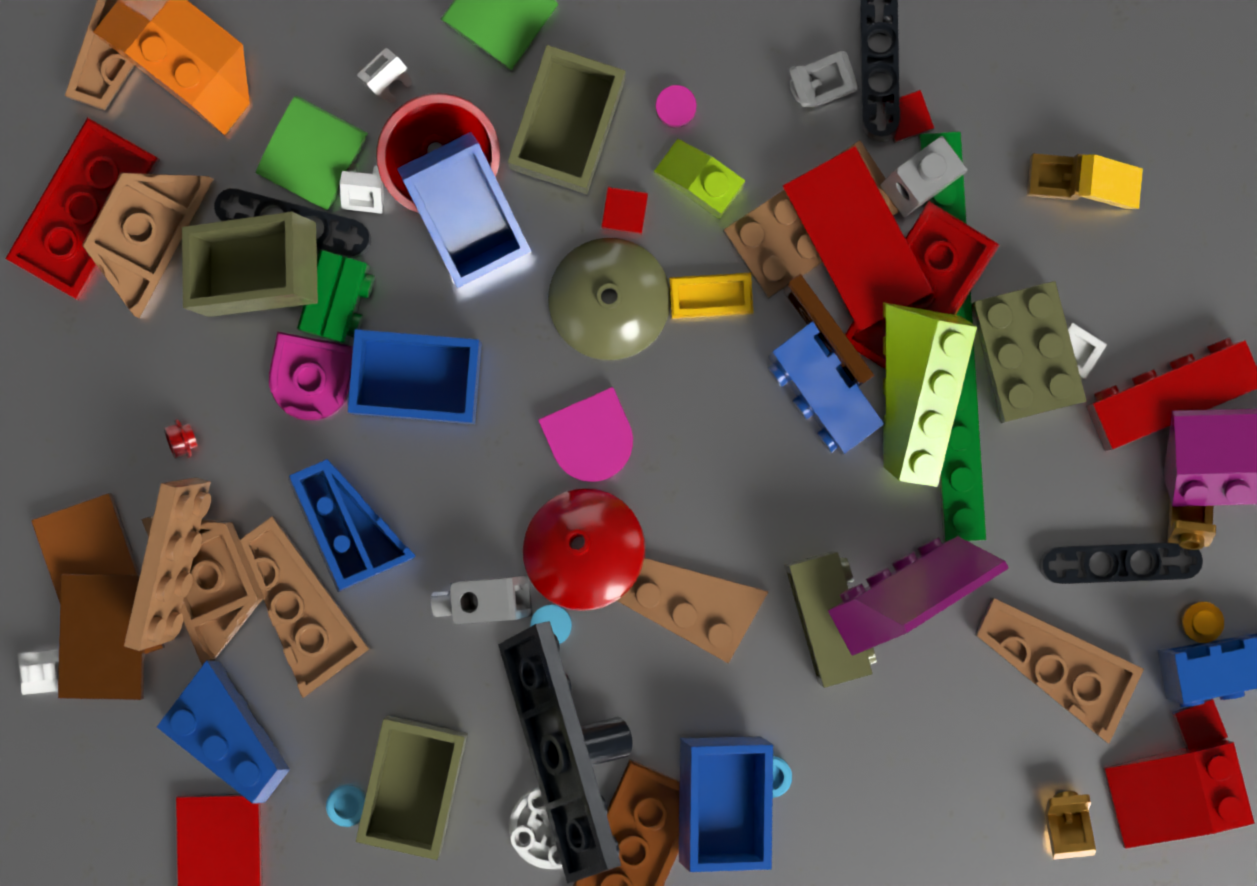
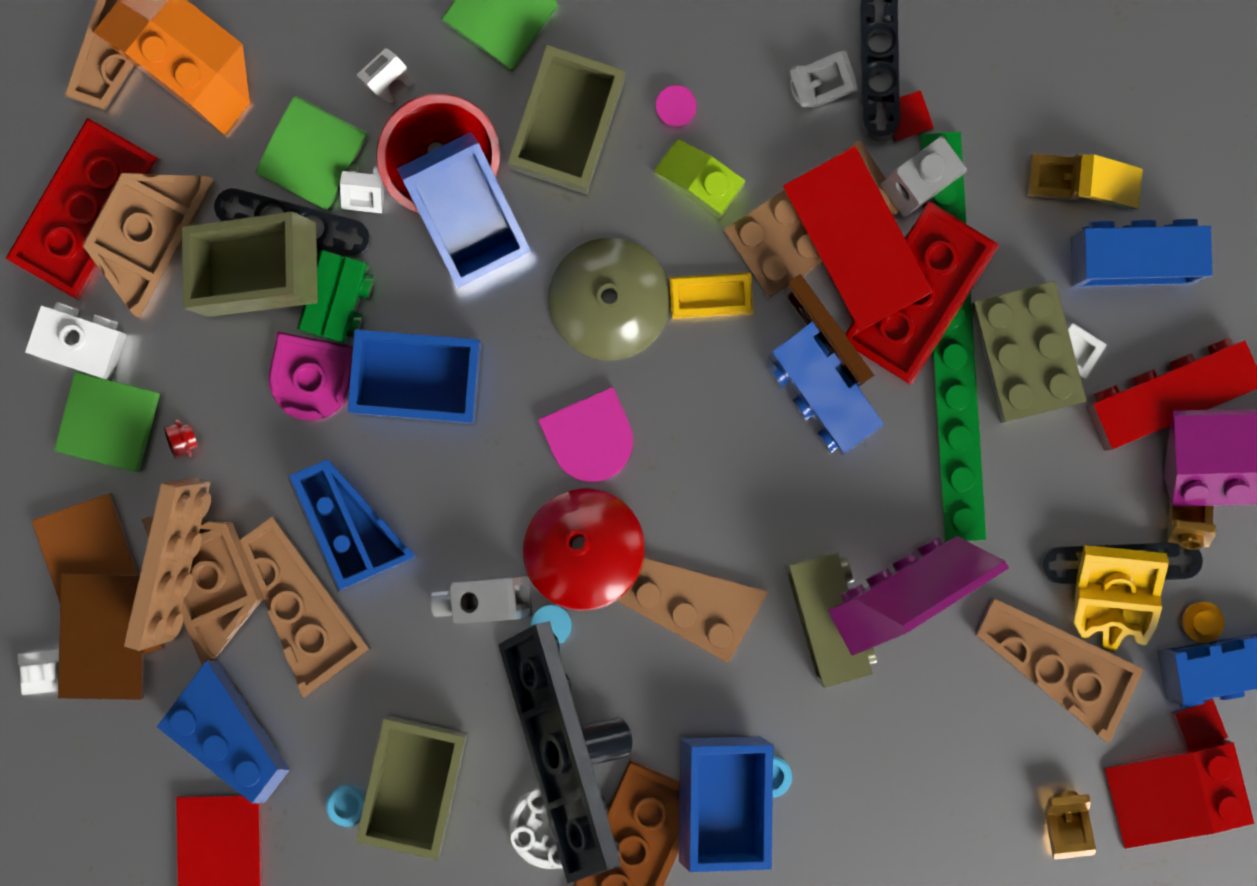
red tile [601,187,648,235] -> none
lime wedge [883,302,977,487] -> none
none -> white brick [25,302,127,381]
none -> bright green slope [54,372,160,473]
none -> blue piece [1071,219,1213,287]
none -> yellow plate [1074,545,1169,653]

